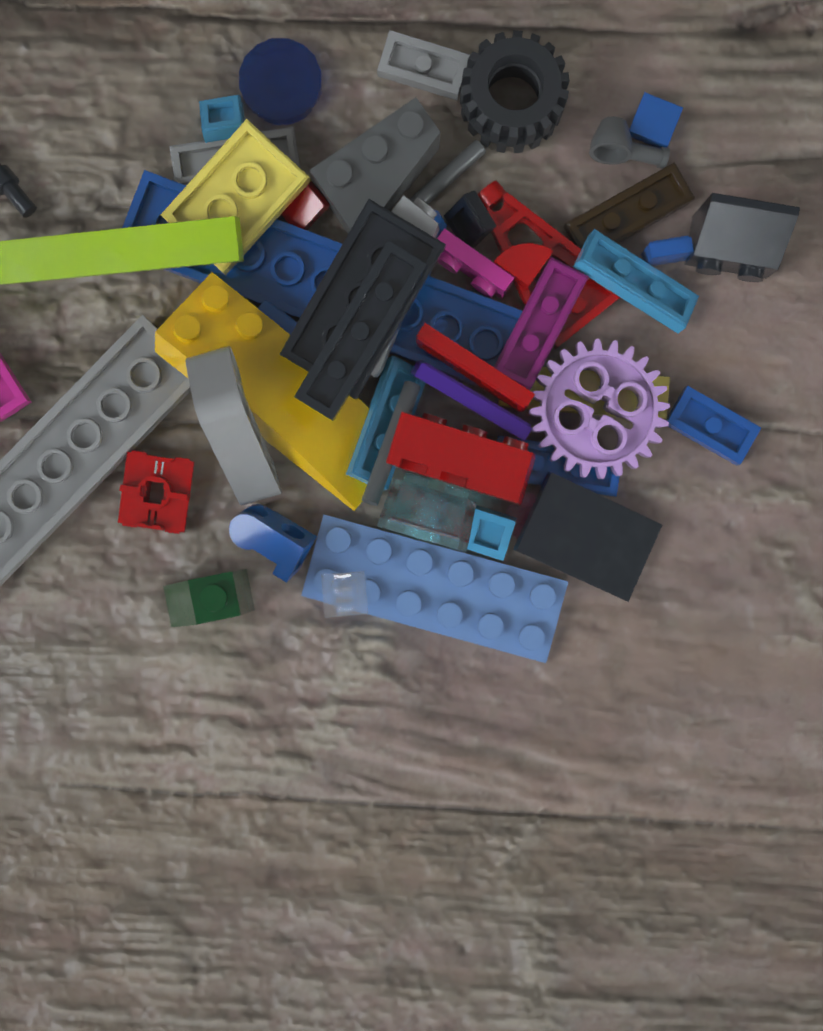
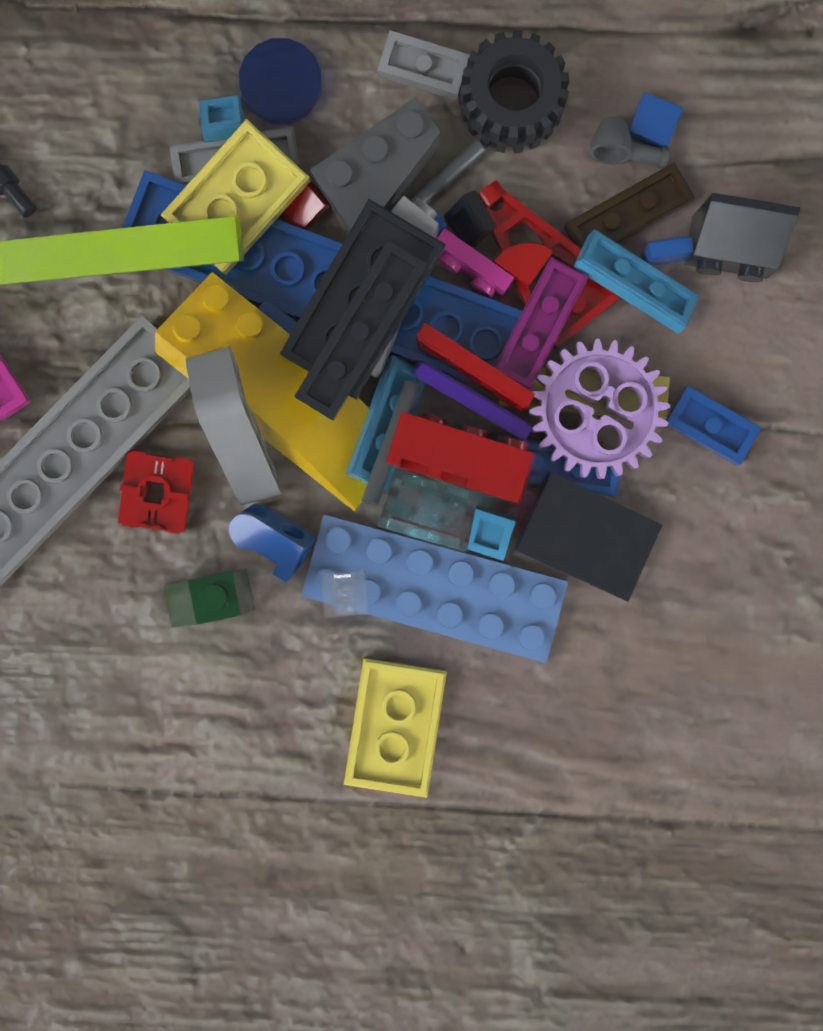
none -> light yellow tile [344,657,447,798]

